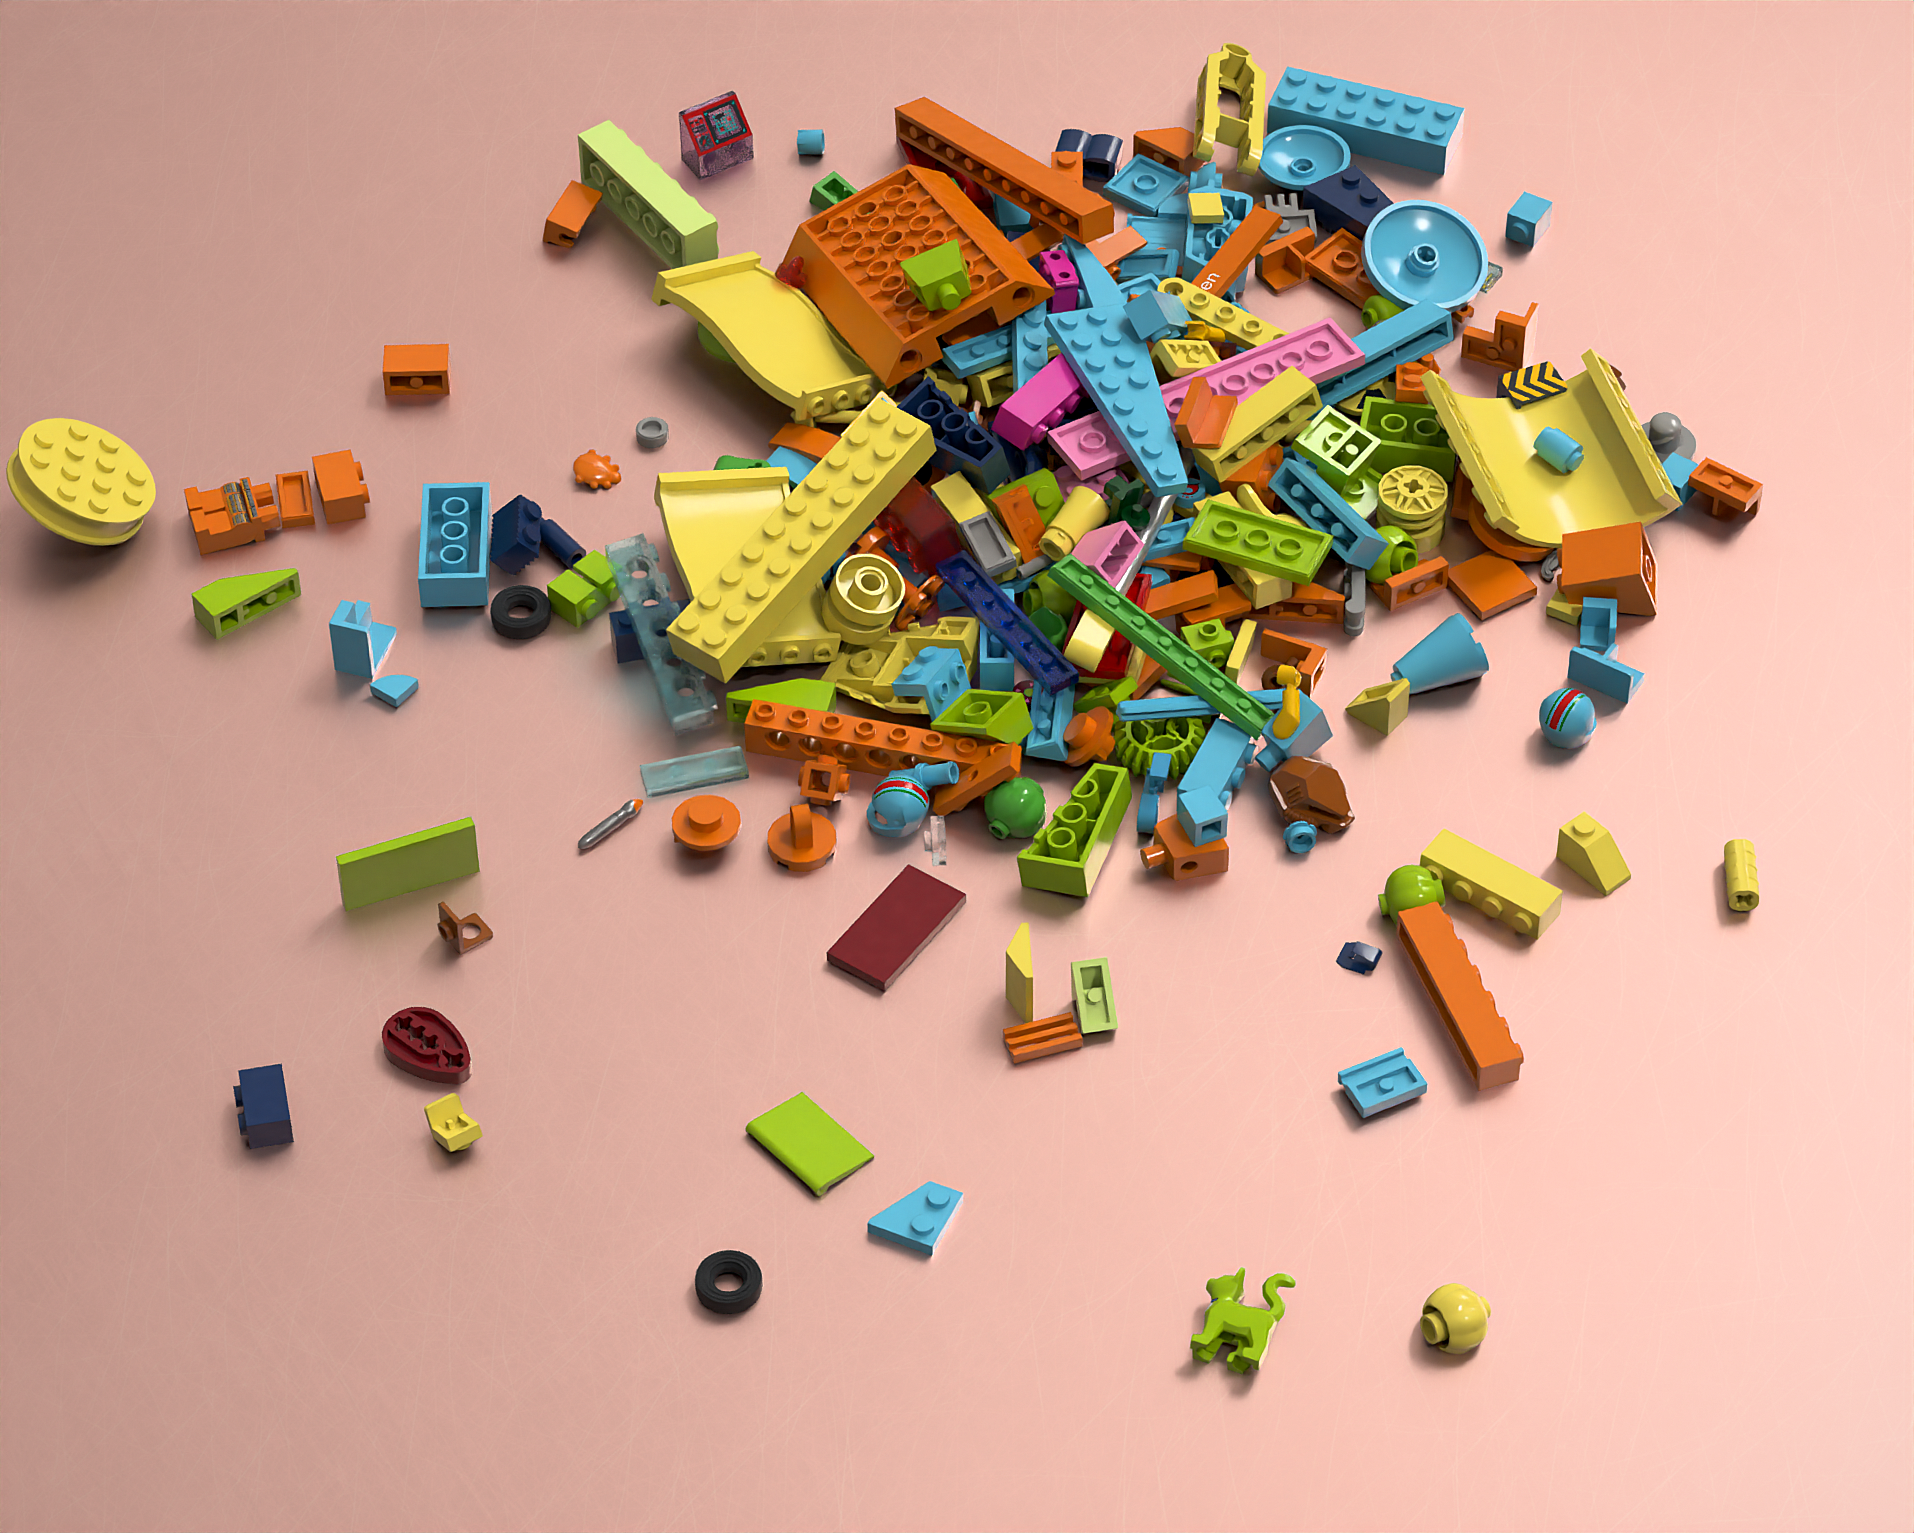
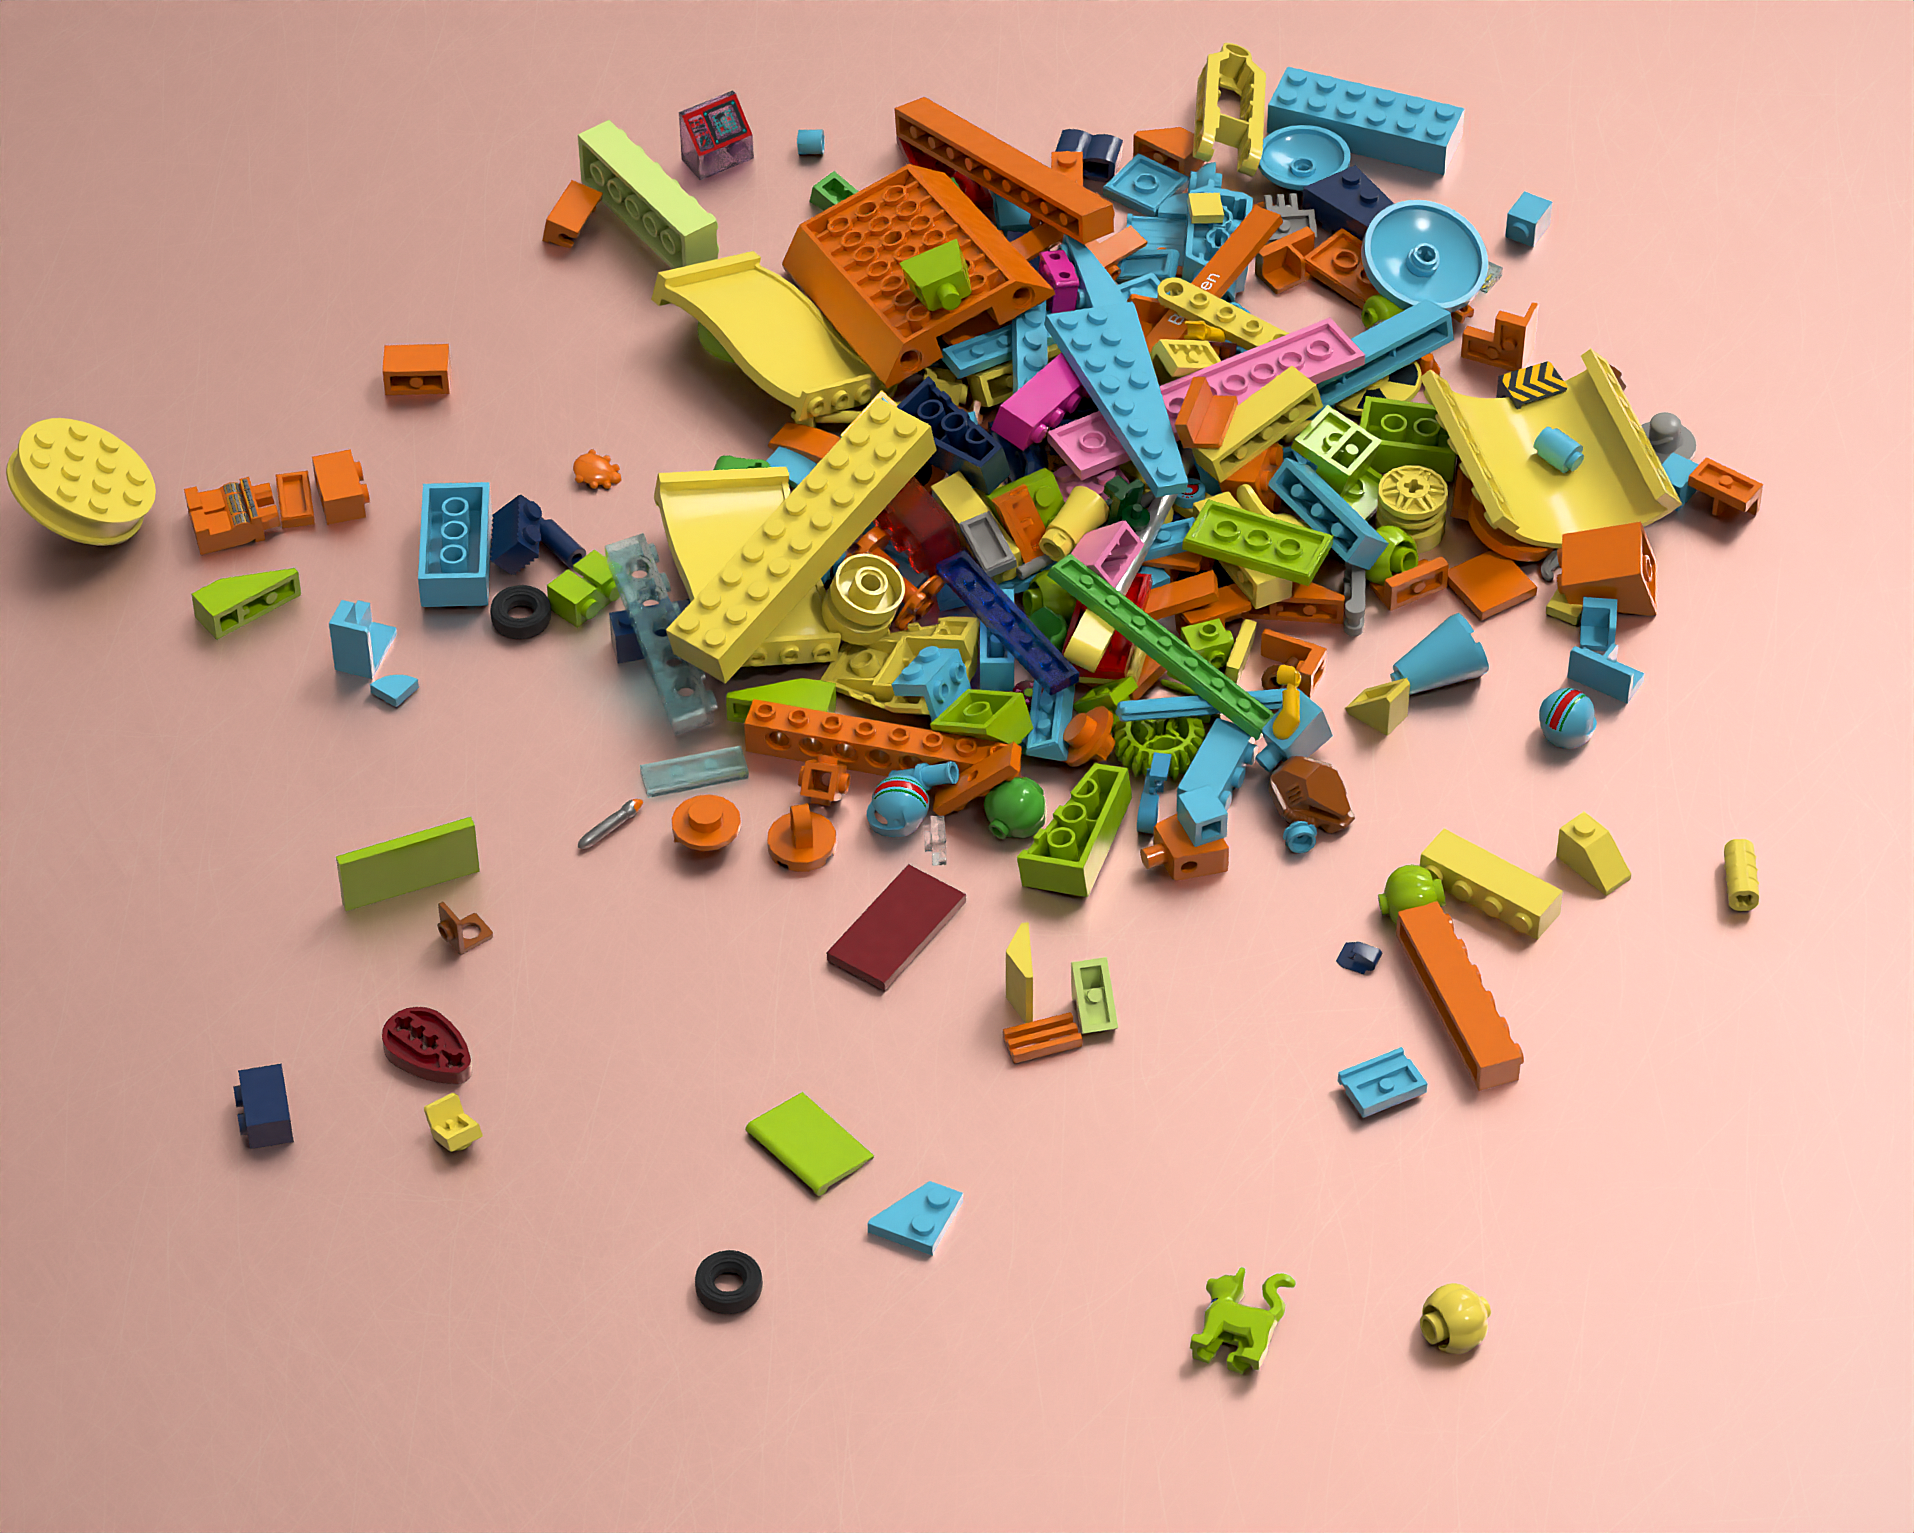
light grey tile [636,417,669,448] -> none
clear red tile [775,256,808,288] -> none
medium azure brick [1123,289,1192,344] -> none
orange plate [1395,362,1429,404] -> none

